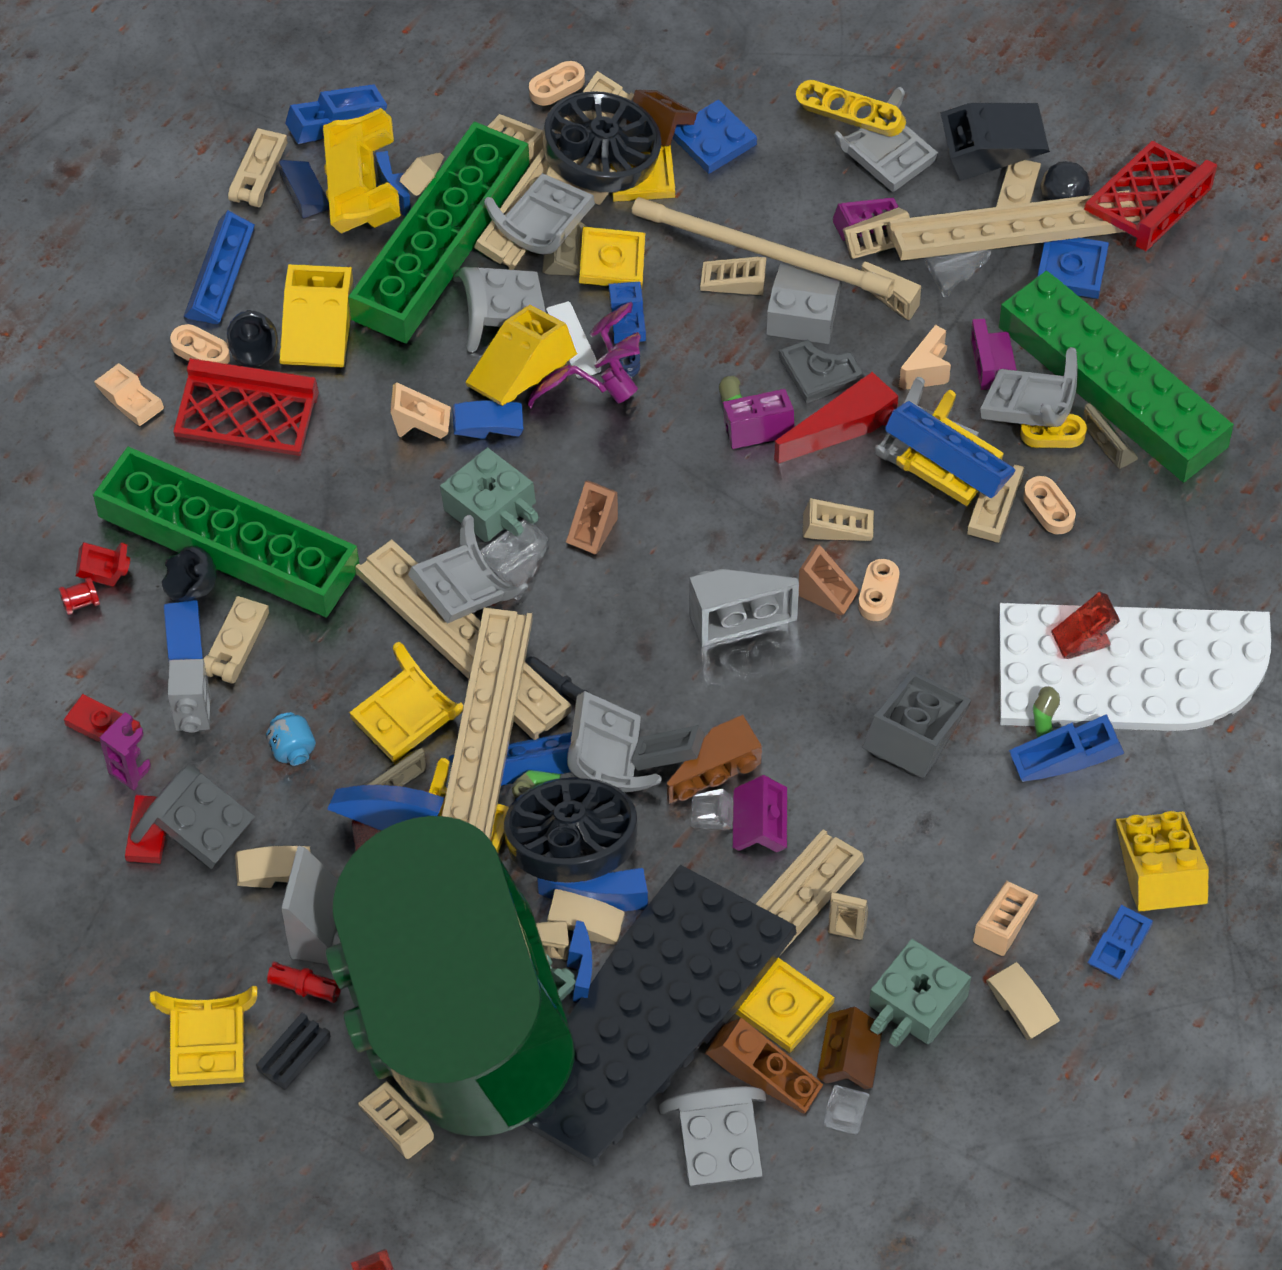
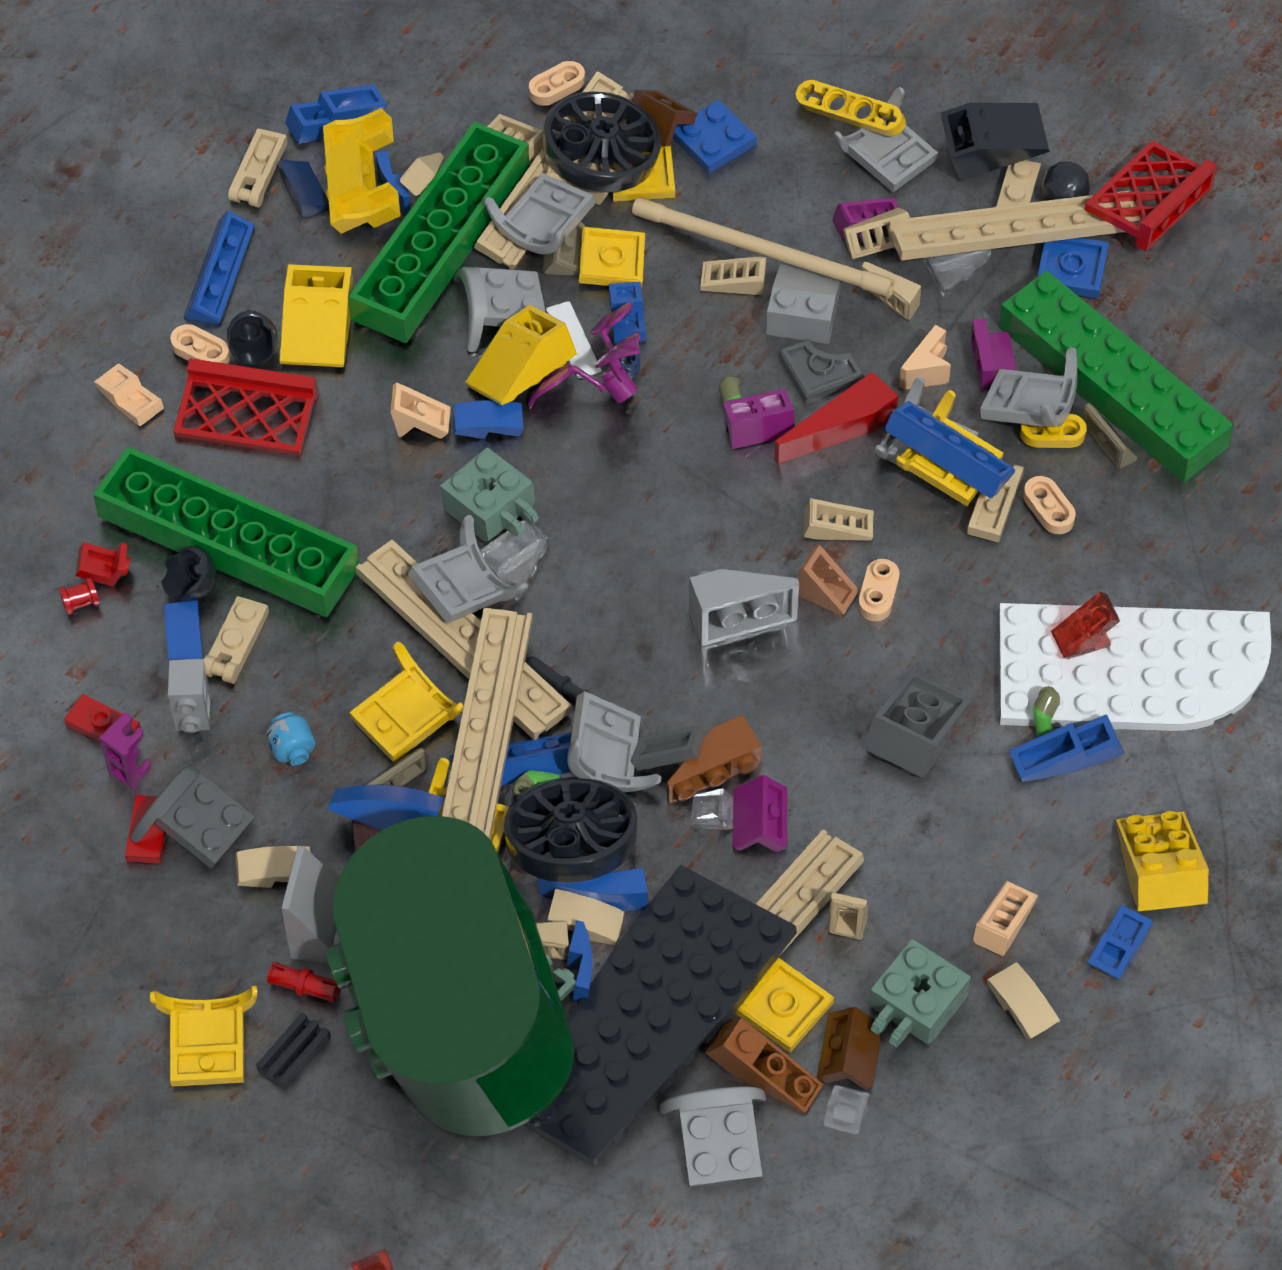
tan slope [358,1081,434,1159] -> none
nougat slope [566,480,618,554] -> none

